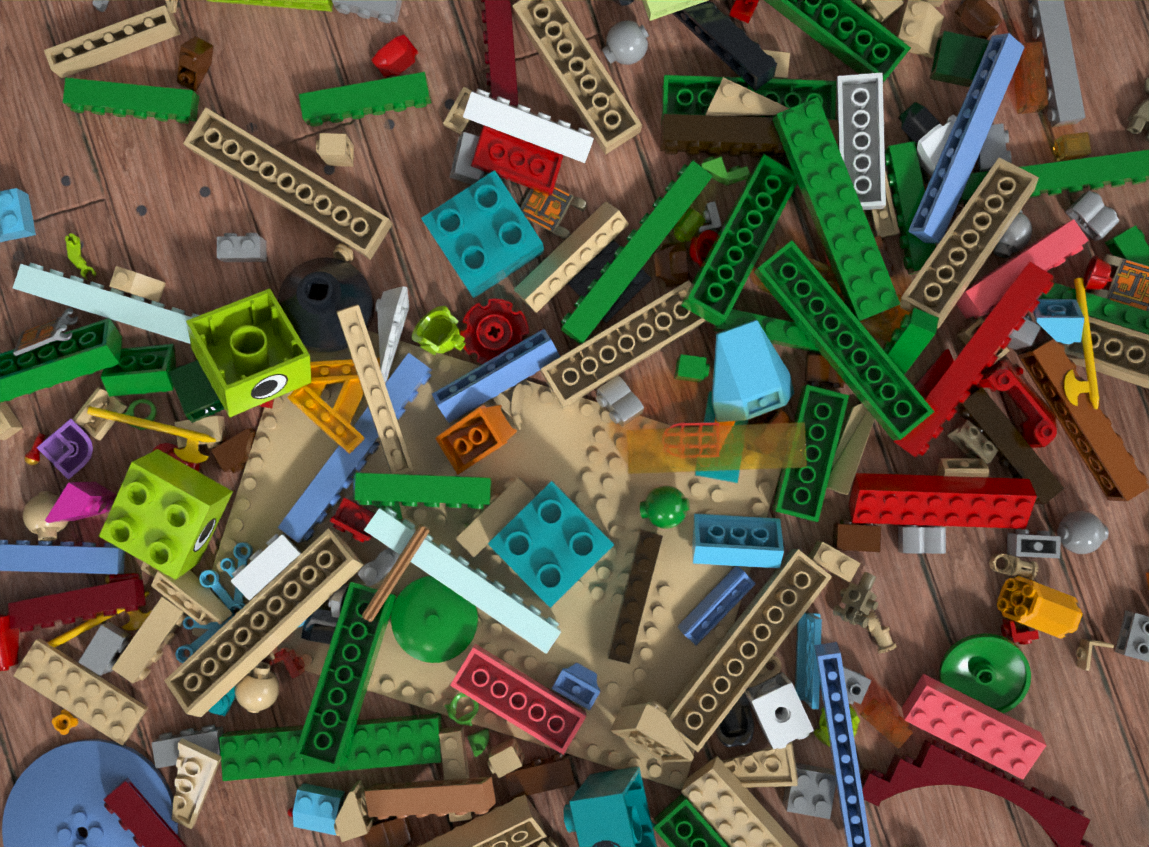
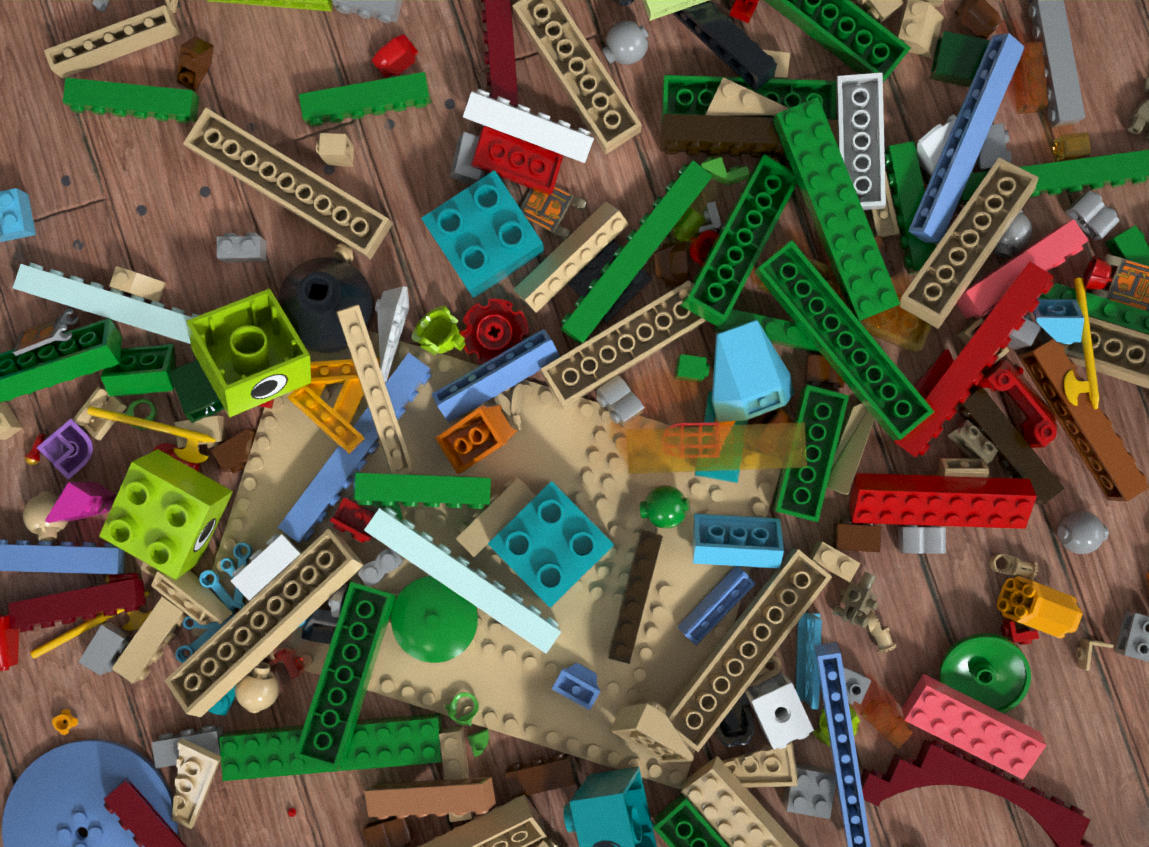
tan plate [13,638,148,746] -> none
lime arm [65,233,97,280] -> none
medium azure slope [293,783,345,835] -> none
tan slope [334,780,375,842] -> none
medium nougat axle [362,524,430,622] -> none
tan plate [443,87,472,135] -> none
coral brick [450,644,586,755] -> none
tan brick [487,737,524,778] -> none
green brick [882,308,939,375] -> none
black slope [898,102,940,144] -> none
light grey brick [1007,529,1061,558] -> none

